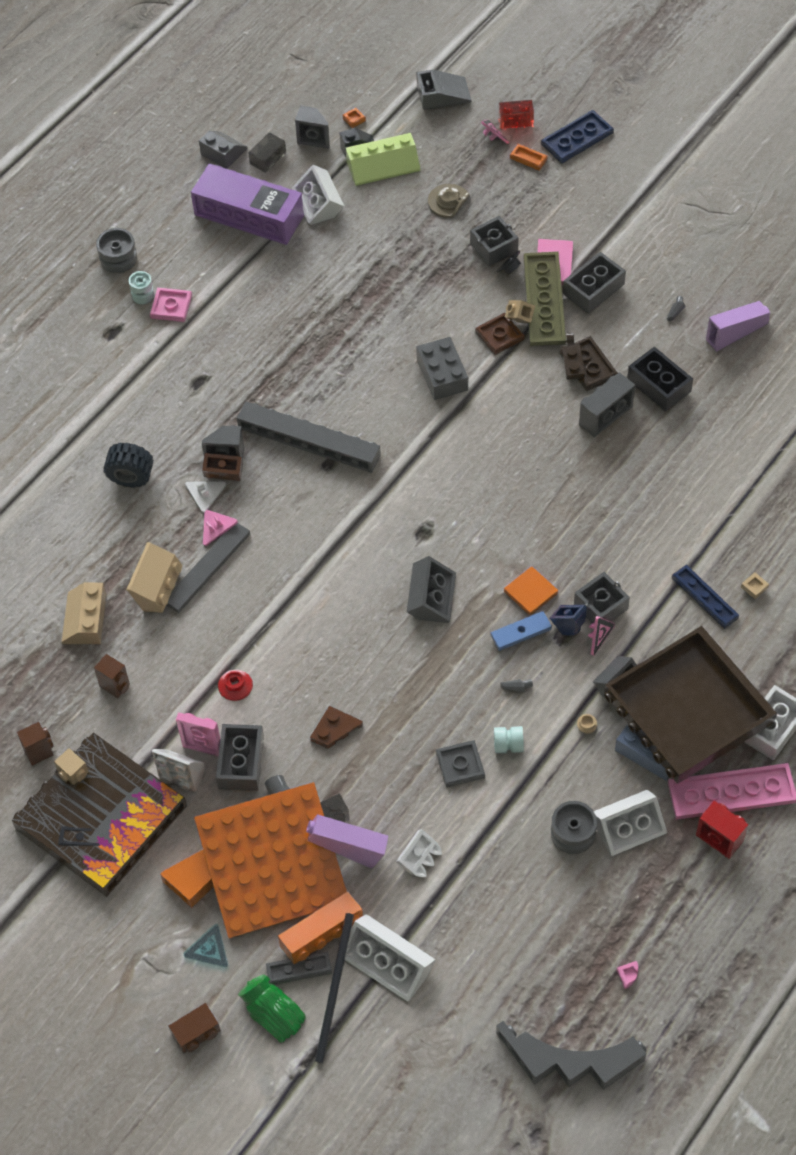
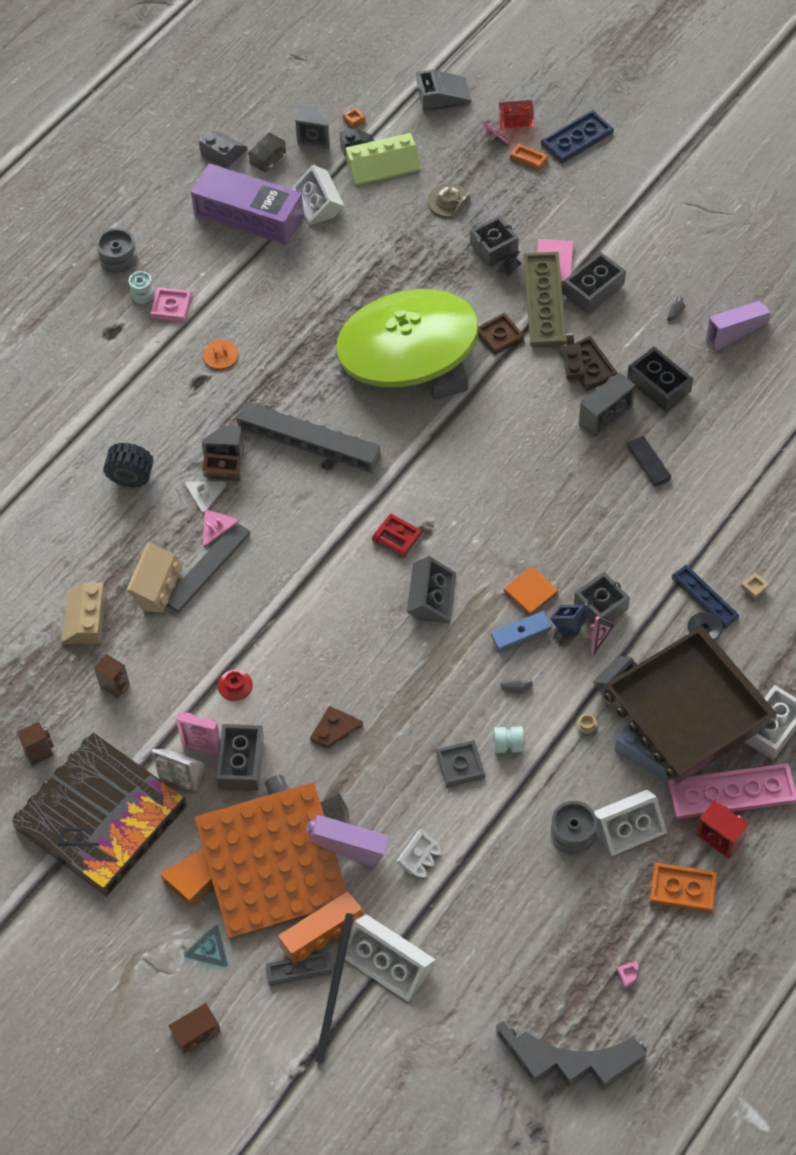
tan brick [54,748,89,785] -> none
green hair [238,974,306,1043] -> none
tan brick [505,300,535,323] -> none
none -> orange piece [203,340,239,370]
none -> lime dish [336,289,479,387]
none -> red plate [372,513,422,558]
none -> black tile [627,435,672,487]
none -> orange tile [649,862,717,913]
none -> black piece [687,612,723,640]

